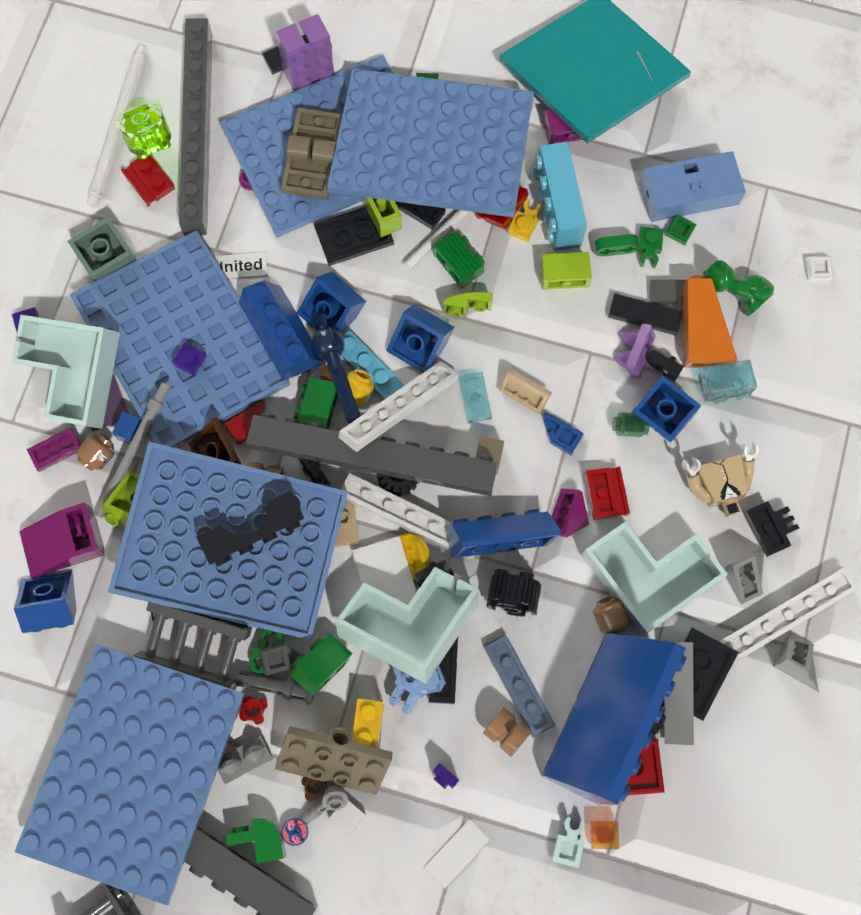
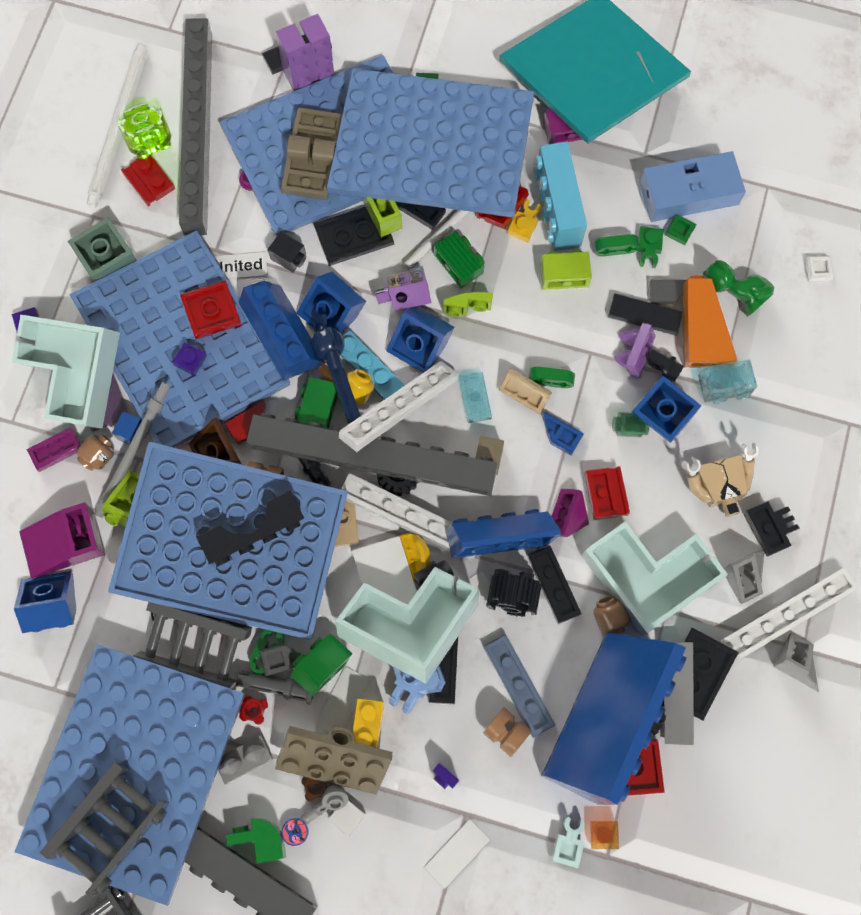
none -> dark grey fence [40,762,169,896]
none -> red tile [180,280,241,340]
none -> black brick [268,231,307,273]
none -> white sticker [315,666,370,731]
none -> medium lavender torso [375,266,432,310]
none -> black tile [527,545,582,625]
none -> green beam [529,366,575,388]

